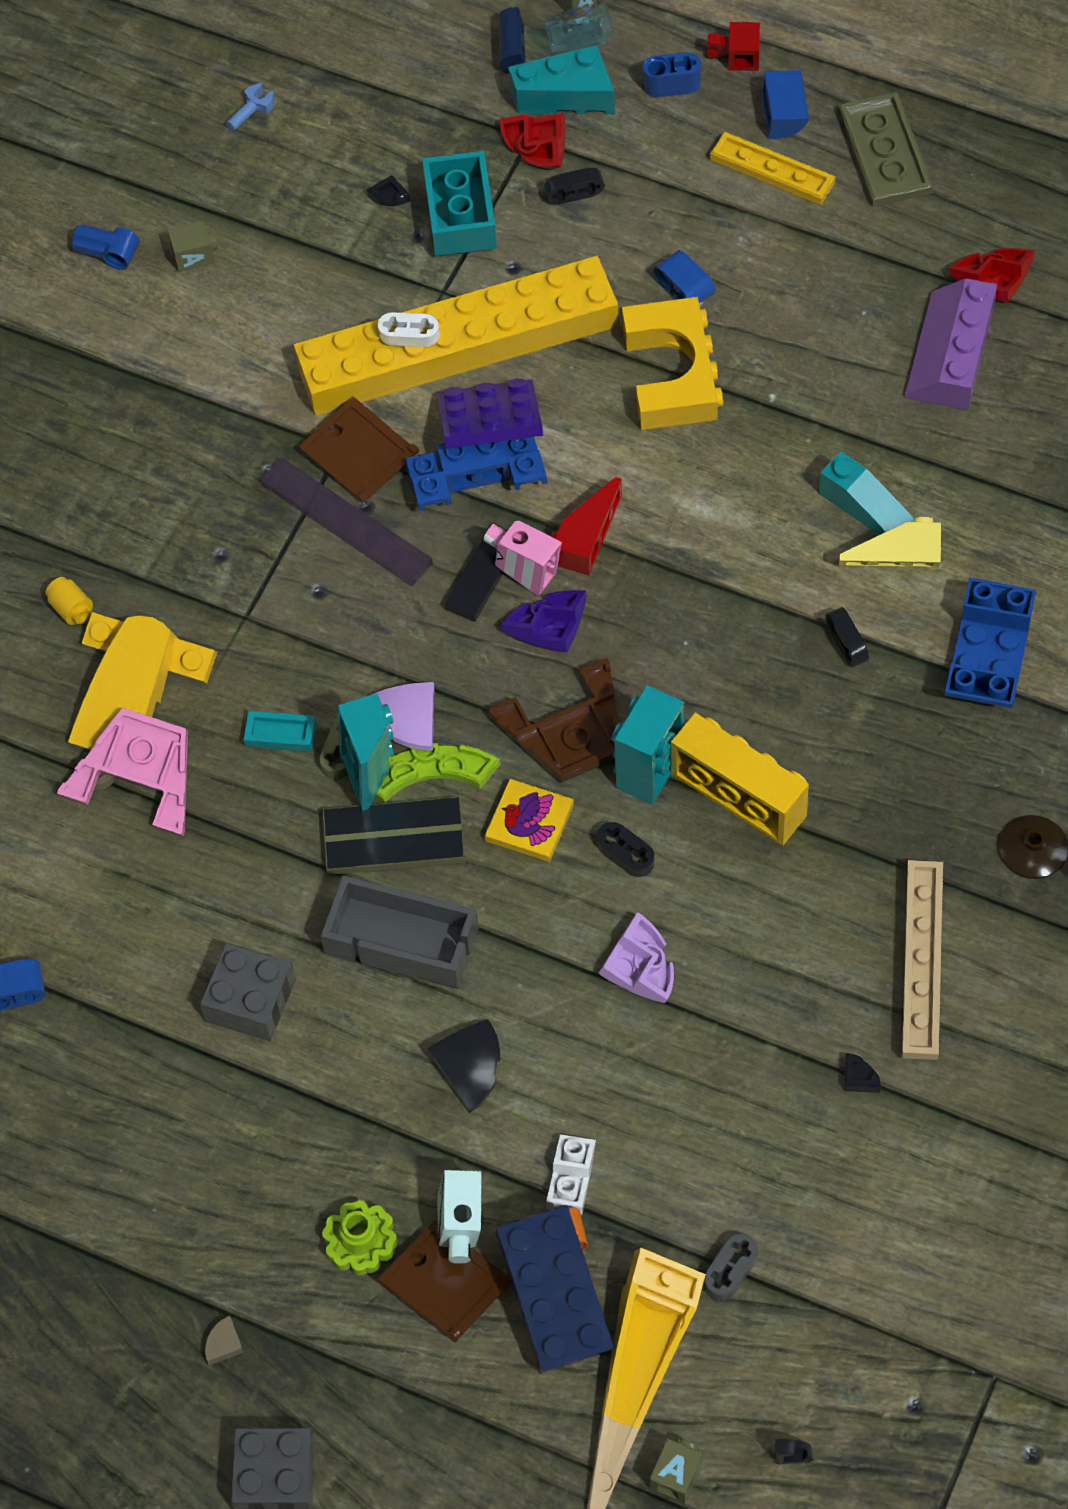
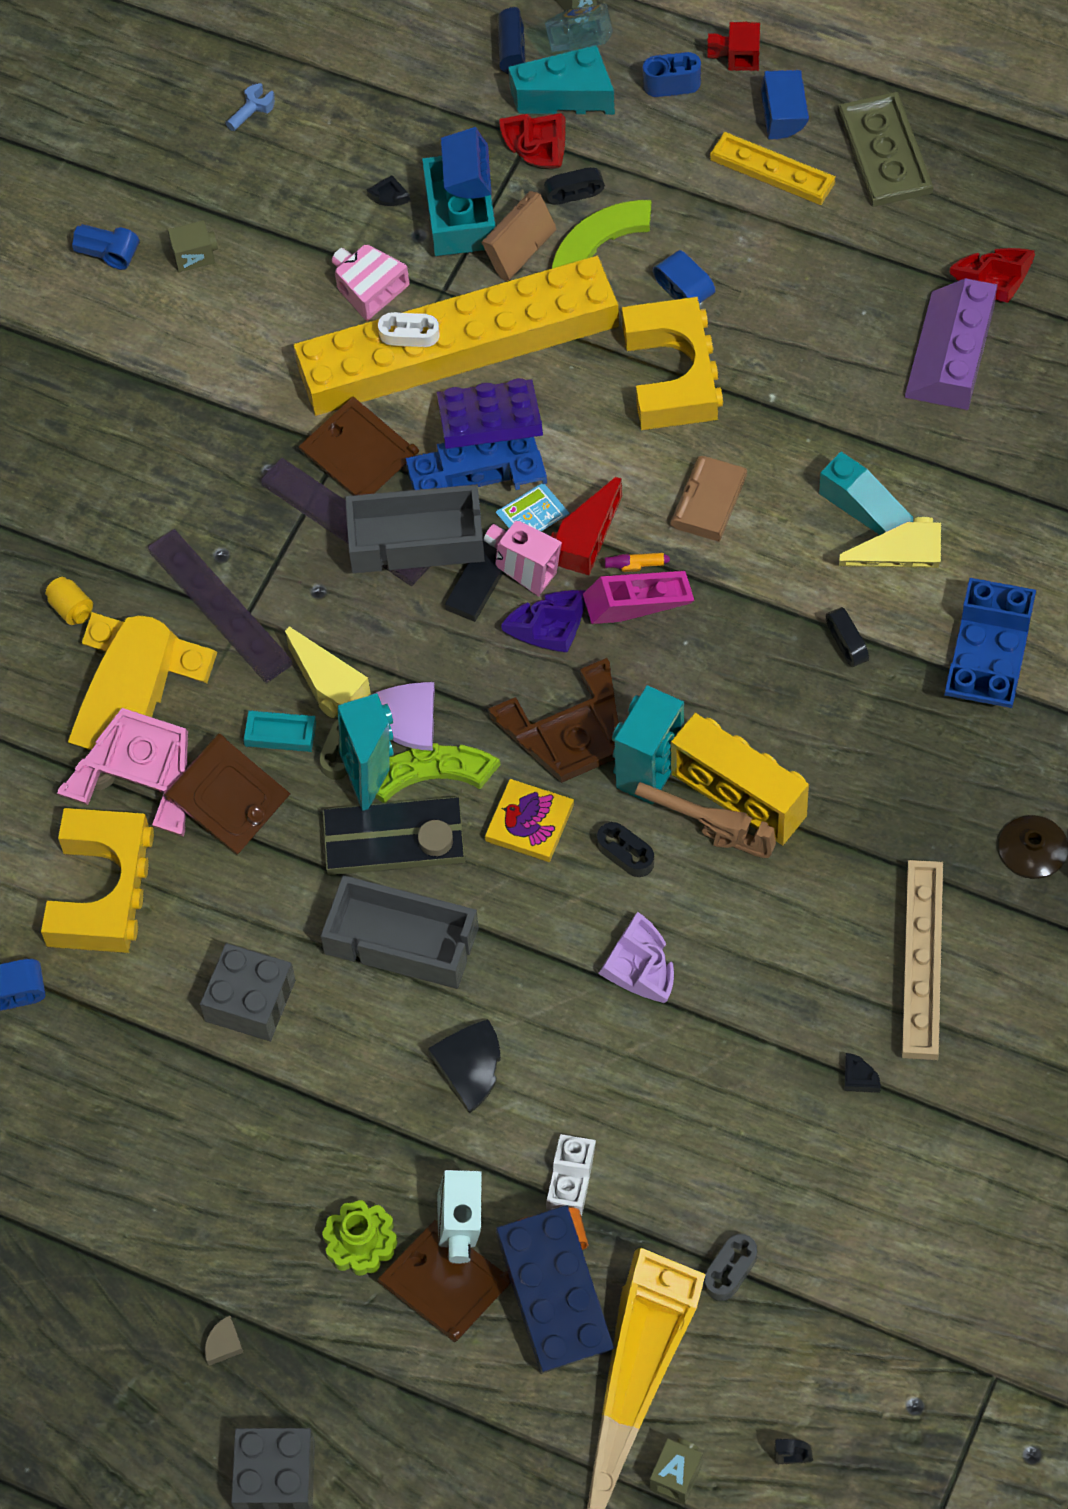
none -> yellow arch [41,808,154,953]
none -> clear purple tile [148,529,293,683]
none -> reddish brown container [164,733,291,855]
none -> light yellow slope [285,627,371,718]
none -> bright pink torso [332,245,409,321]
none -> dark grey piece [345,484,485,573]
none -> dark tan tile [418,820,453,856]
none -> blue brick [441,127,491,199]
none -> medium nougat piece [482,191,556,281]
none -> sticker [496,483,570,531]
none -> lime tile [552,200,652,269]
none -> dark pink slope [583,571,695,624]
none -> light orange piece [605,553,670,572]
none -> medium nougat piece [635,782,776,858]
none -> medium nougat piece [671,456,747,542]

